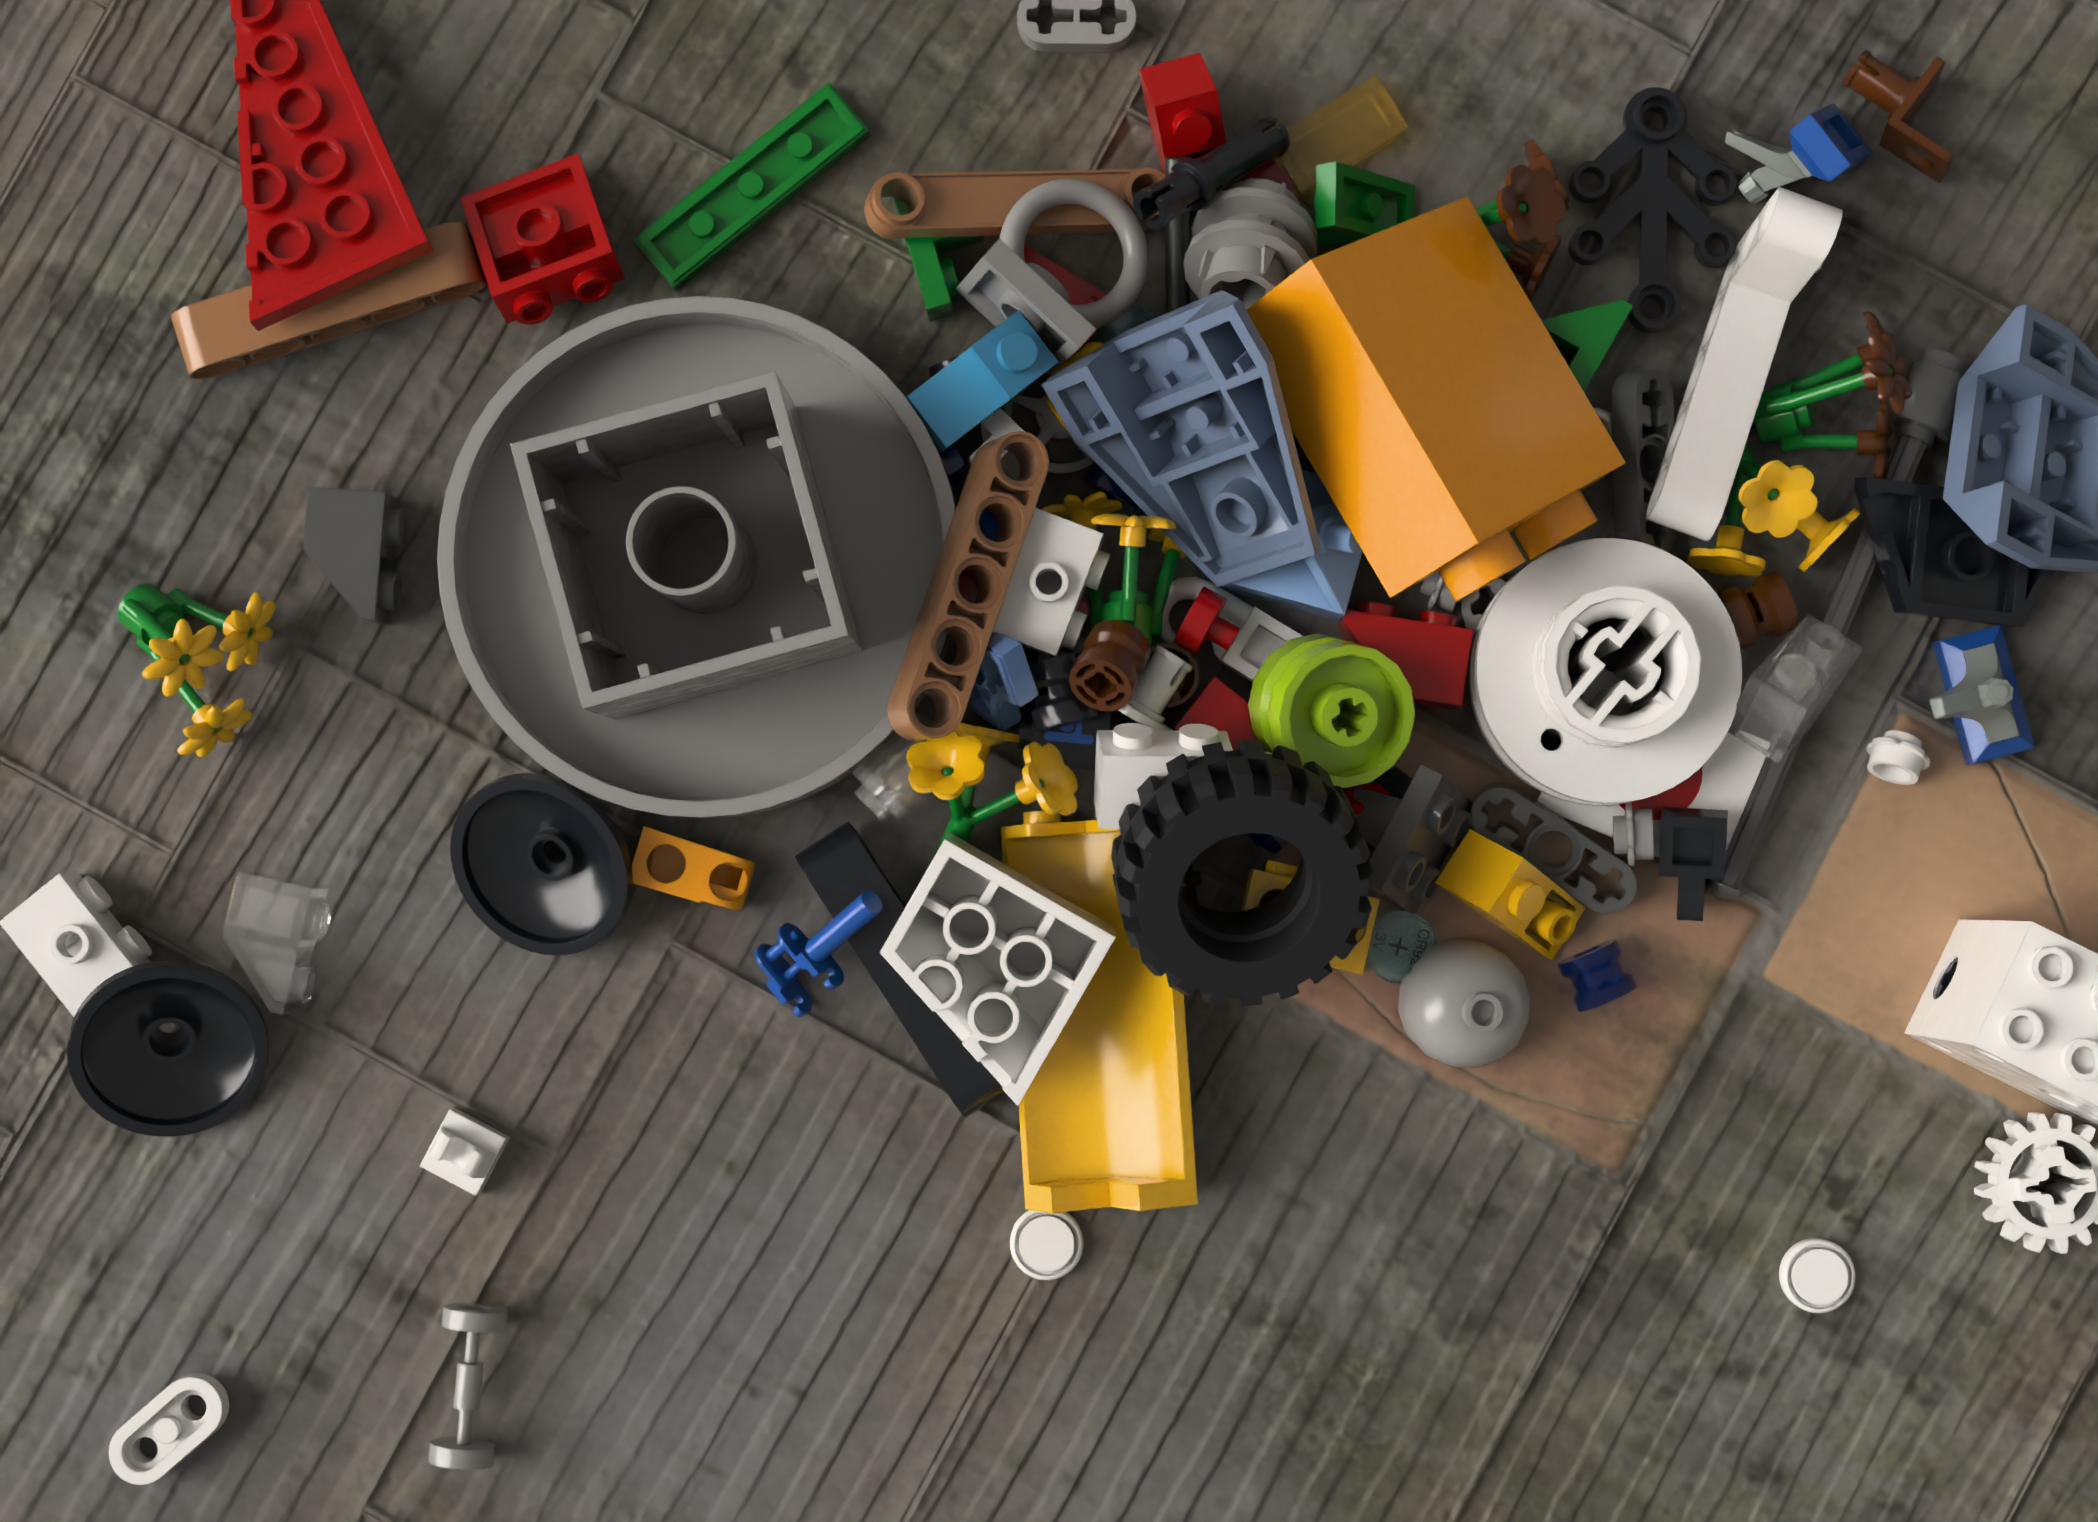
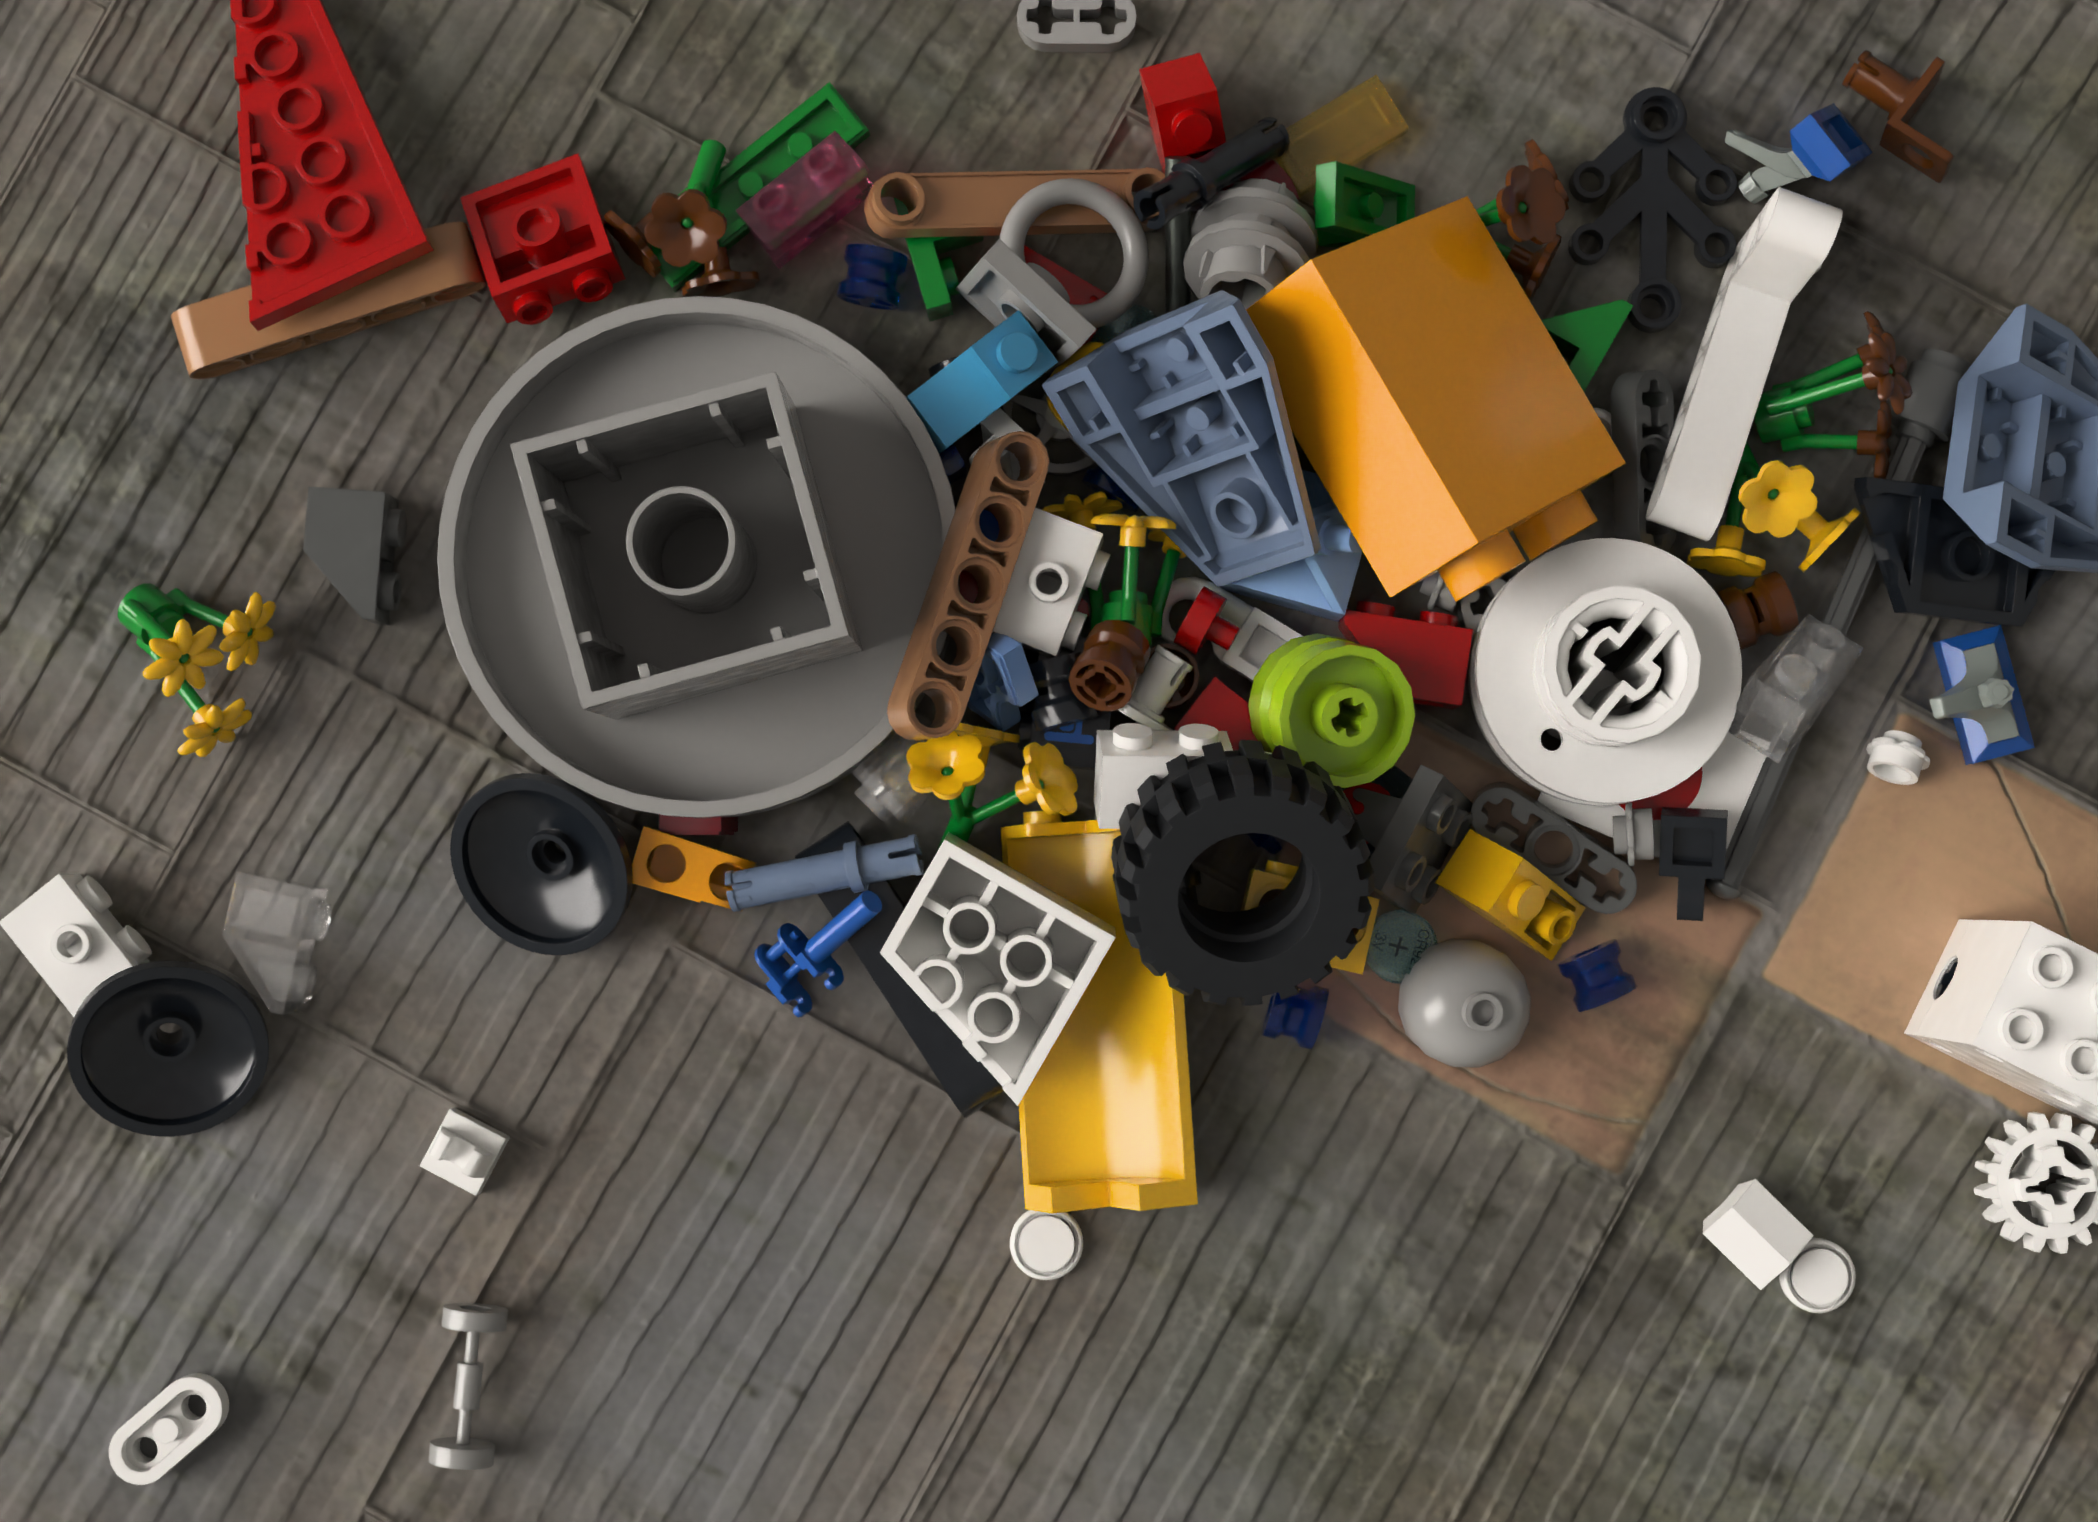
none -> reddish brown plant [604,139,760,297]
none -> dark red tile [659,814,738,835]
none -> sand blue pin [724,834,924,912]
none -> clear pink bracket [735,131,873,269]
none -> clear blue wheel [837,244,908,310]
none -> clear blue wheel [1262,985,1329,1050]
none -> white piece [1703,1179,1814,1290]

